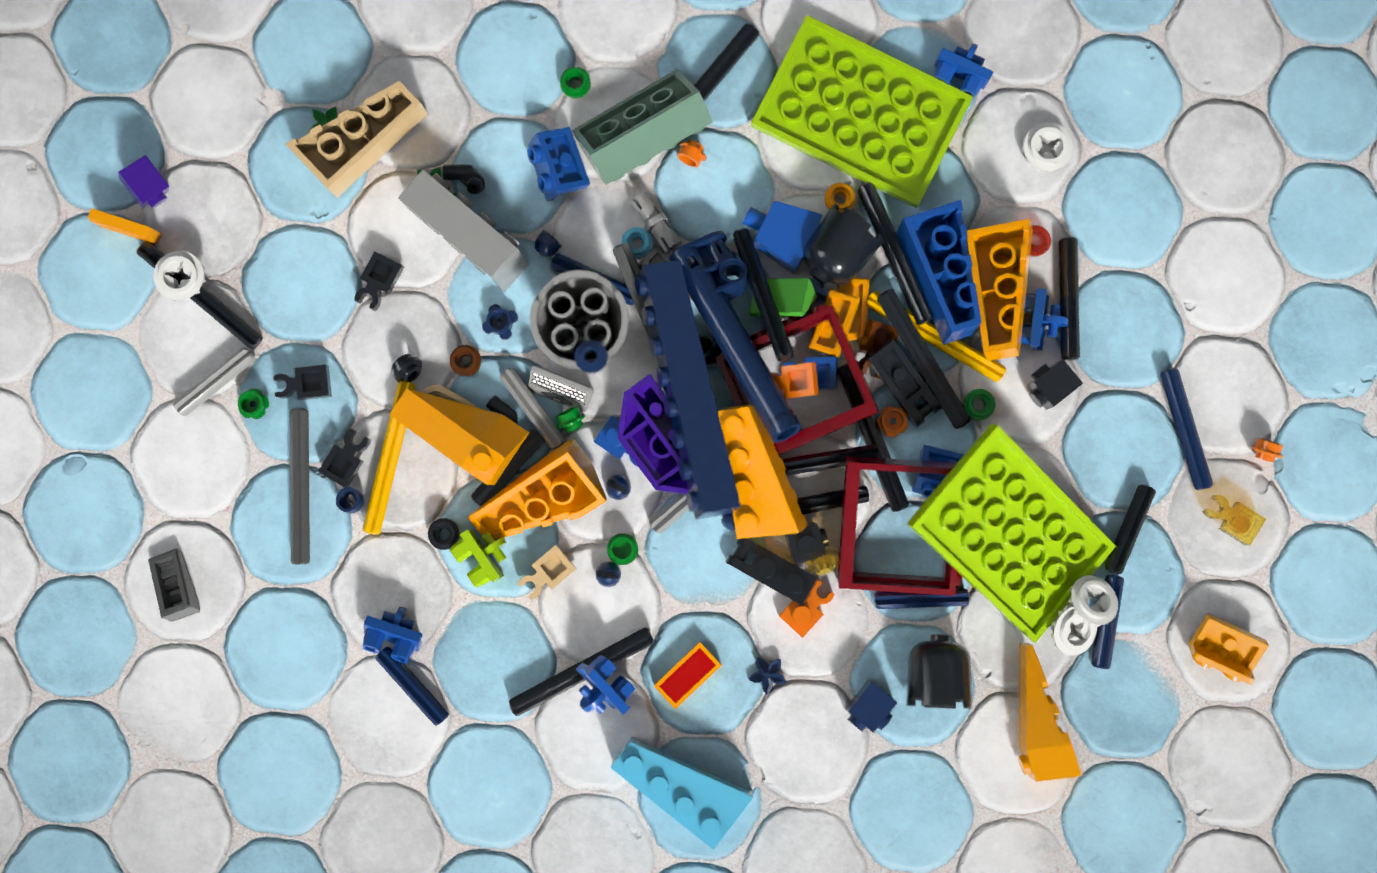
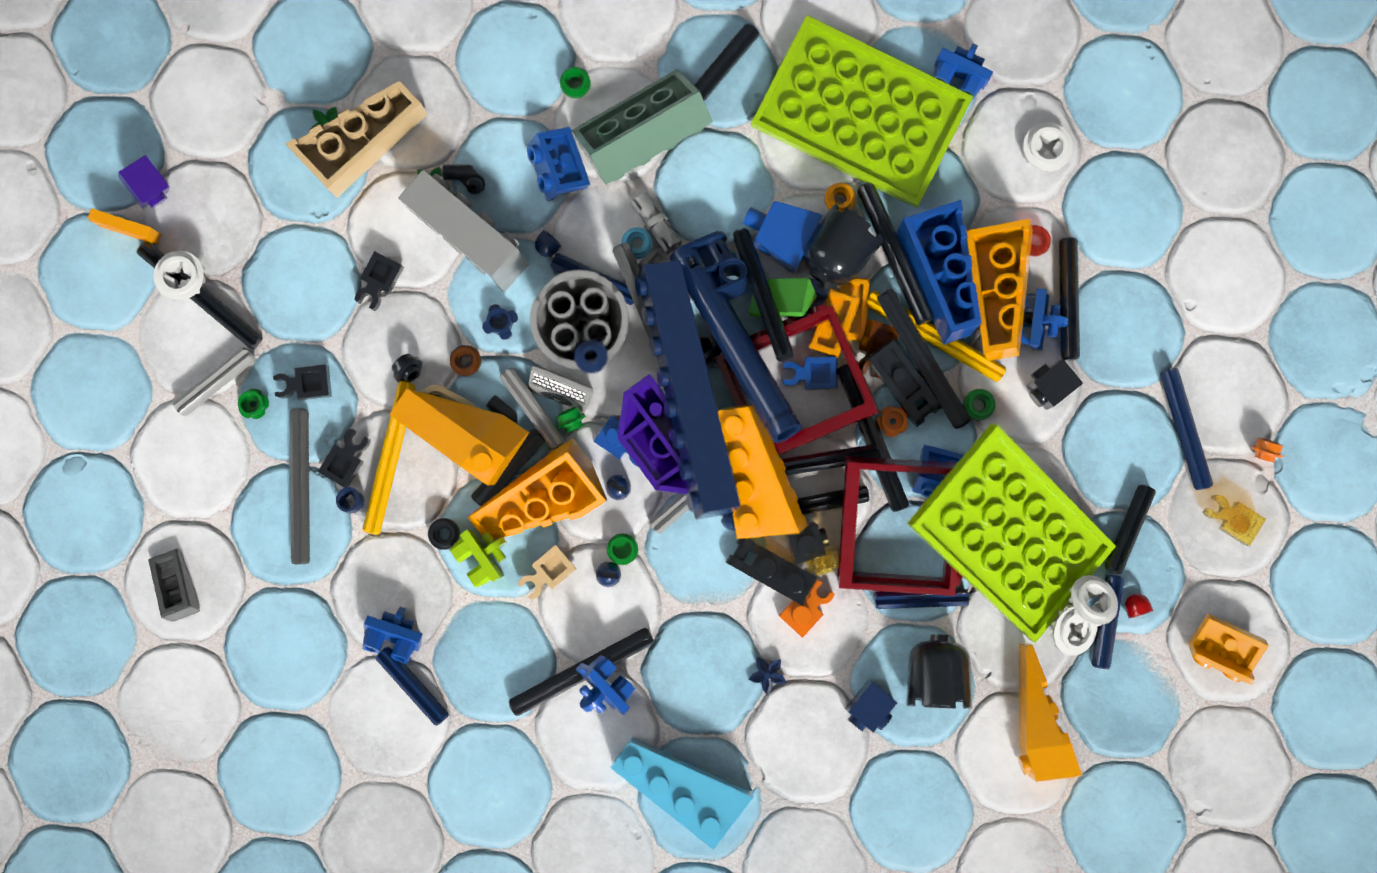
red tile [654,642,722,709] -> none
orange plate [677,140,707,168] -> none
orange plate [771,362,819,398] -> none
none -> red hinge [1125,593,1154,619]

